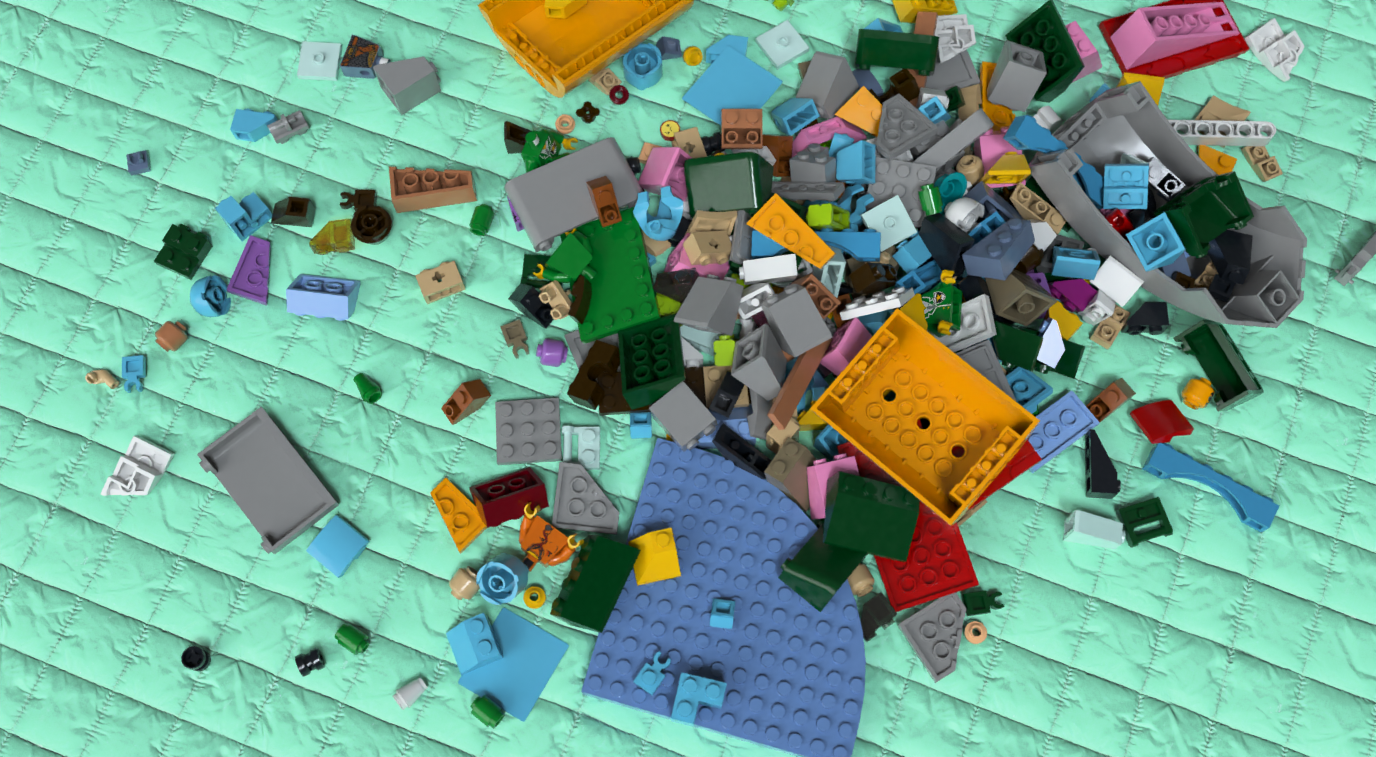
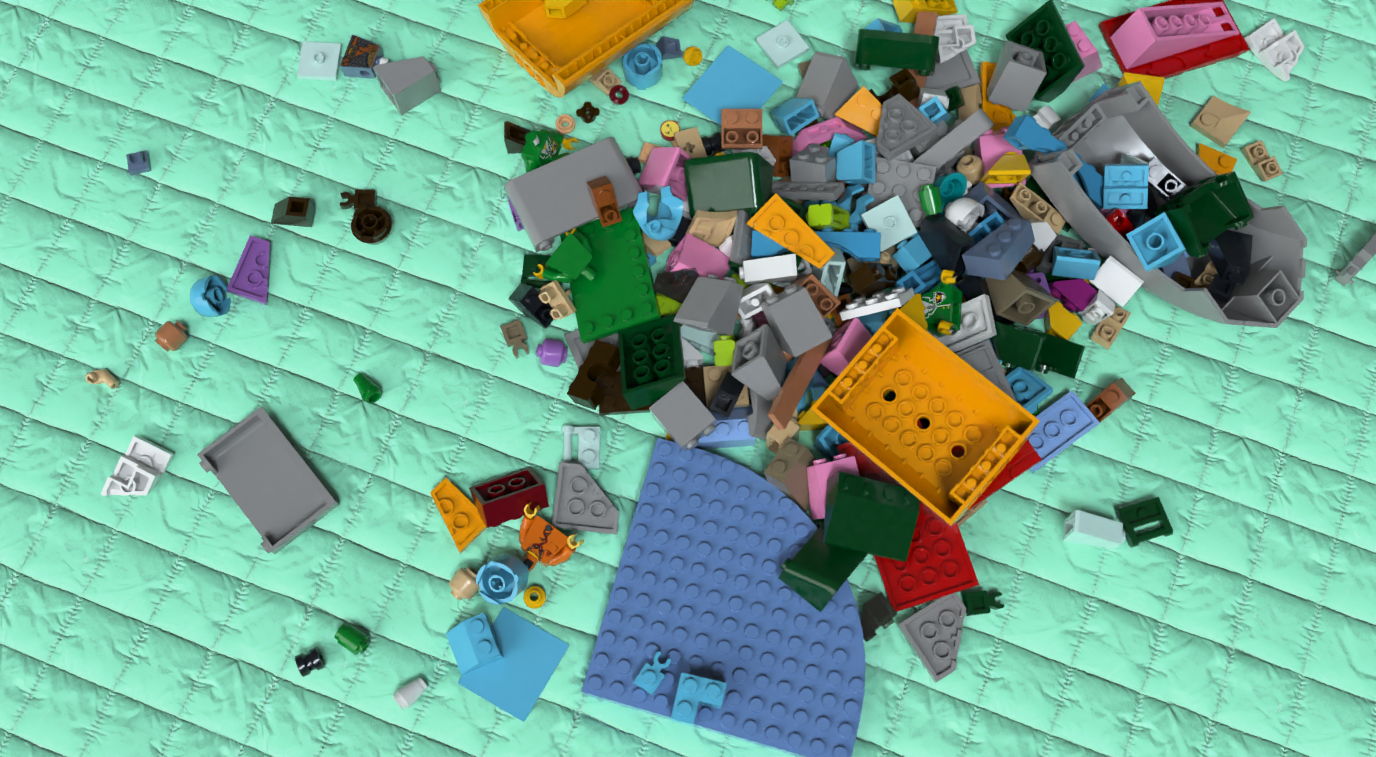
medium azure plate [122,355,146,393] -> none
dark green plate [154,224,213,280] -> none
black wheel [181,646,211,672] -> none
medium azure brick [215,192,272,242] -> none
medium azure slope [230,109,278,142] -> none
light grey hips [267,110,309,144] -> none
light blue slope [286,274,360,321] -> none
medium azure slope [306,515,370,578] -> none
clear yellow slope [309,219,355,255] -> none
nougat wedge [389,166,477,213] -> none
tan brick [415,261,466,304] -> none
dark orange slope [441,379,491,425] -> none
green brick [469,204,495,236] -> none
green brick [470,695,505,729] -> none
light grey plate [495,398,562,465] -> none
dark green slope [550,534,641,633] -> none
dark brown slope [568,275,592,324] -> none
yellow slope [628,527,681,586] -> none
medium azure slope [630,412,652,439] -> none
tan brick [683,231,732,266] -> none
medium azure slope [706,35,748,64] -> none
medium azure slope [710,598,736,629] -> none
black slope [712,424,772,480] -> none
tan head [848,564,875,597] -> none
sand blue slope [852,69,884,96] -> none
light nougat plate [964,621,987,644] -> none
slope [1037,317,1065,369] -> none
black slope [1085,429,1121,499] -> none
black slope [1121,302,1169,335] -> none
red slope [1130,400,1194,444] -> none
dark azure arch [1142,443,1280,533] -> none
white beam [1168,120,1276,146] -> none
dark green windscreen [1173,320,1264,412] -> none
light orange head [1181,377,1214,410] -> none

